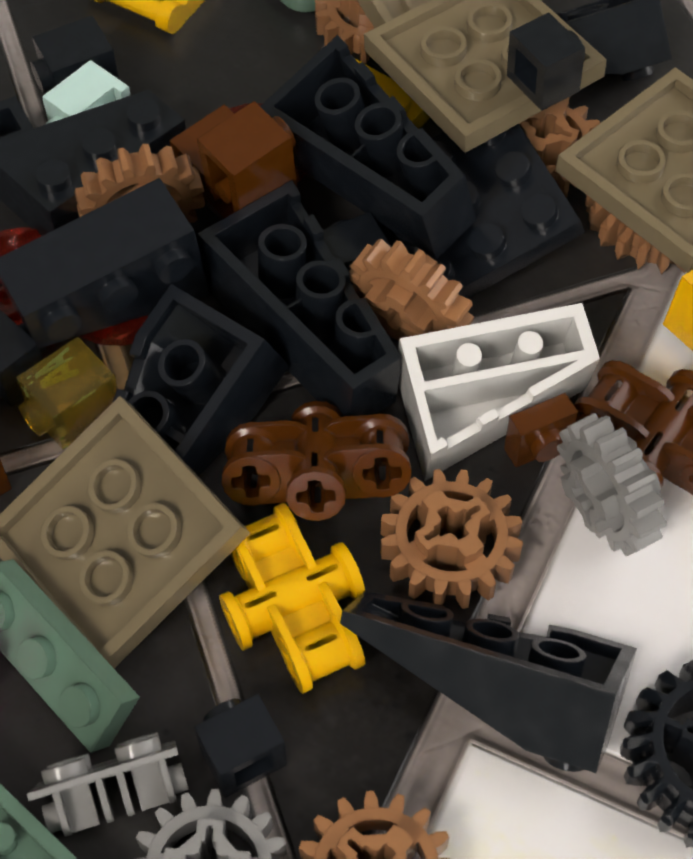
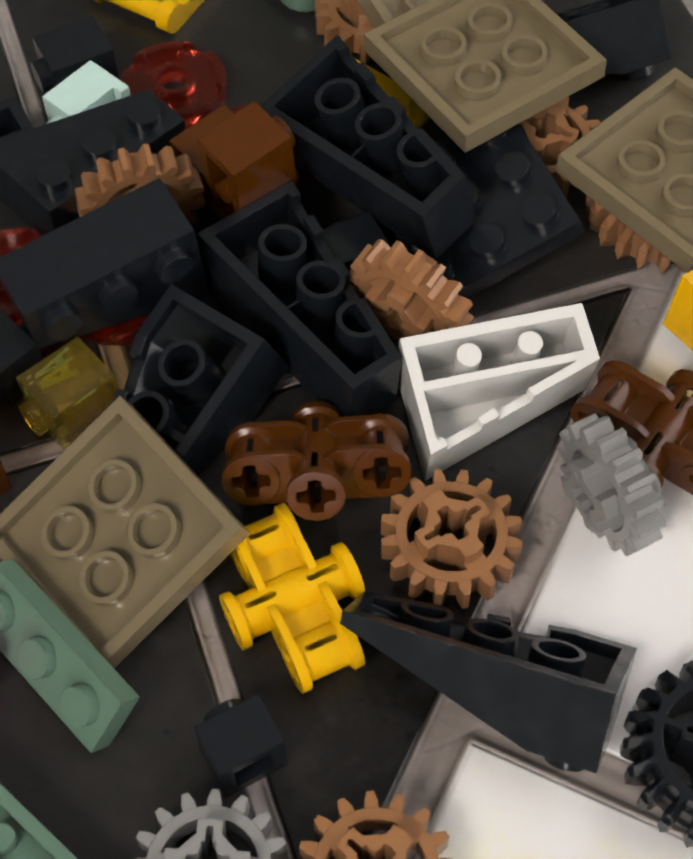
light grey hinge [27,732,189,837] -> none
reddish brown plate [504,393,578,468] -> none
black plate [507,12,585,111] -> none
none -> clear red tile [121,41,228,129]

